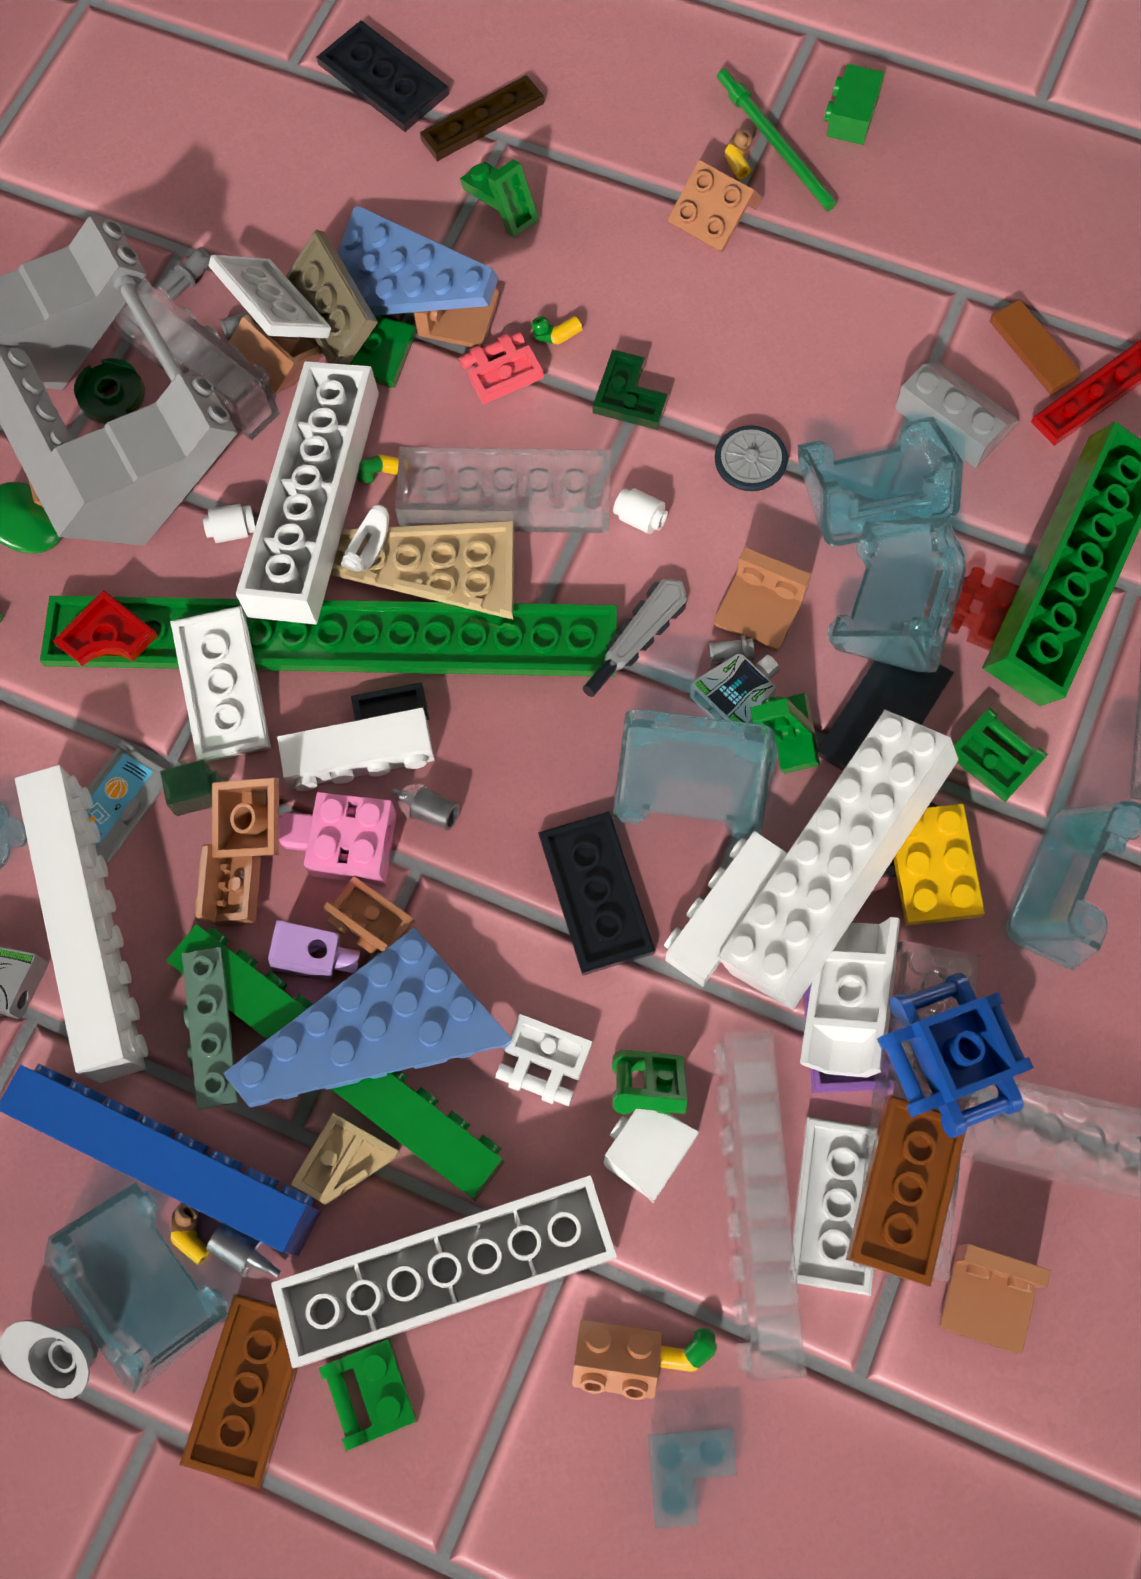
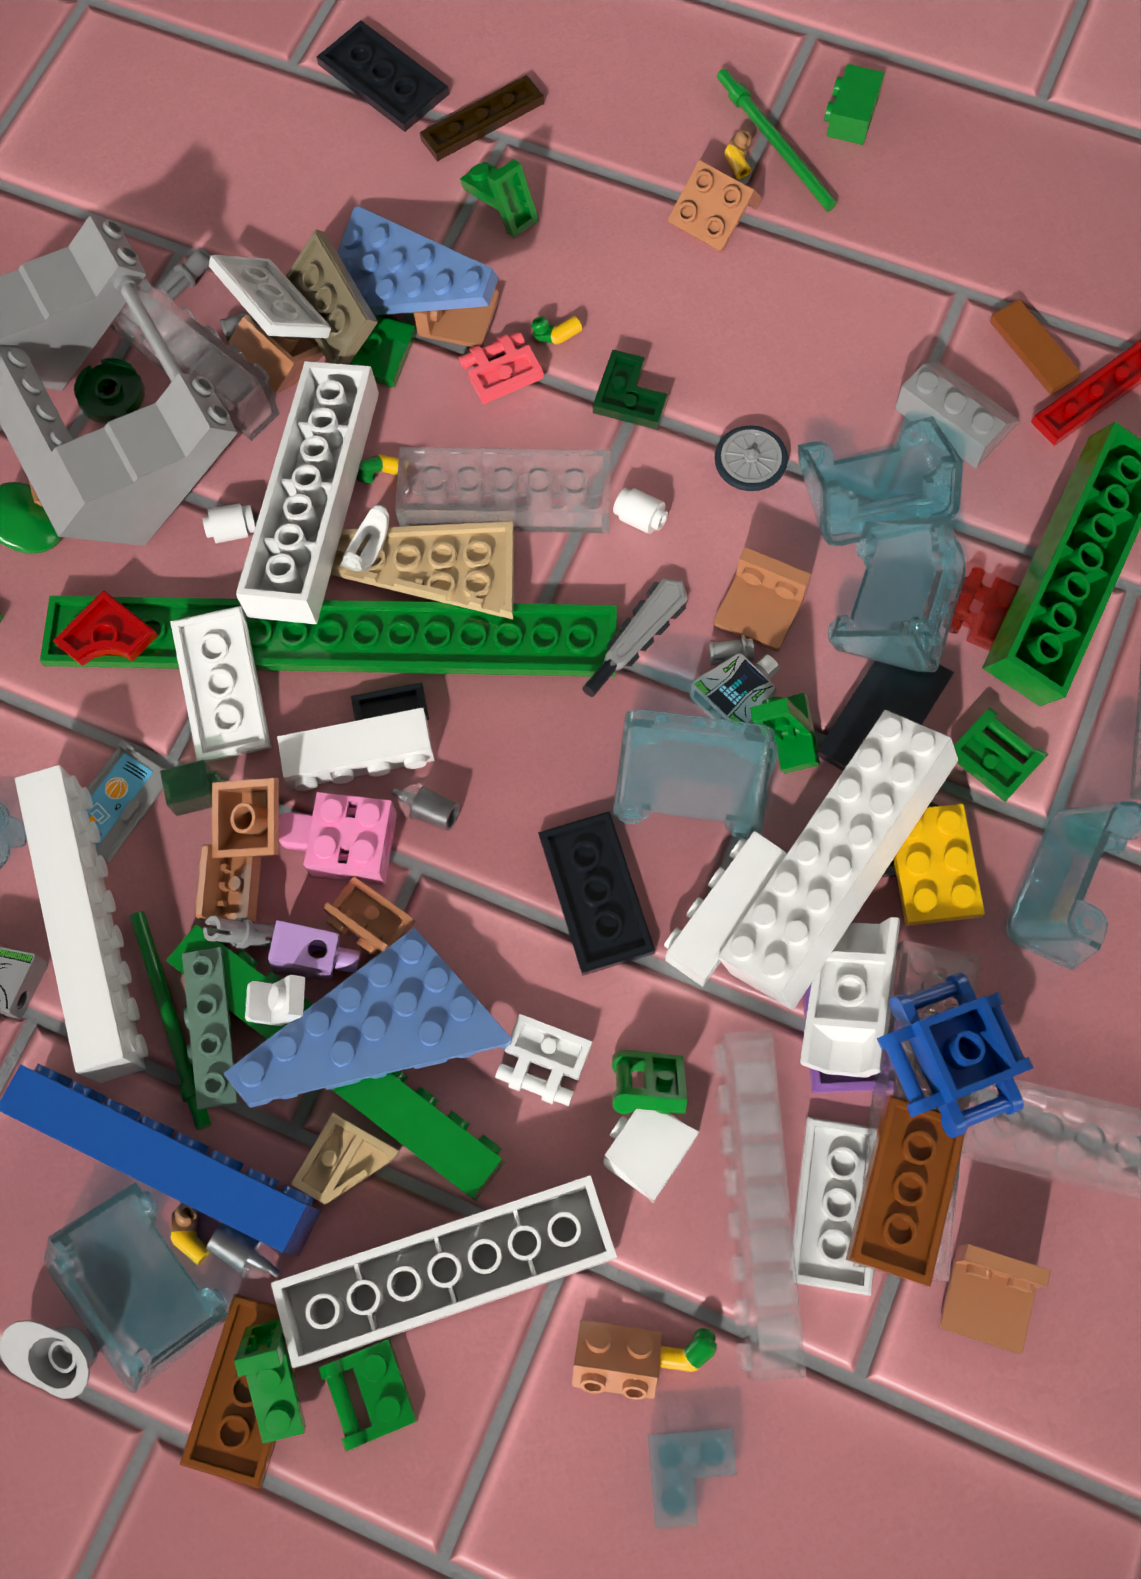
none -> green bar [129,911,212,1130]
none -> light grey pin [203,916,275,949]
none -> green bracket [234,1319,306,1444]
none -> white bracket [245,975,305,1026]

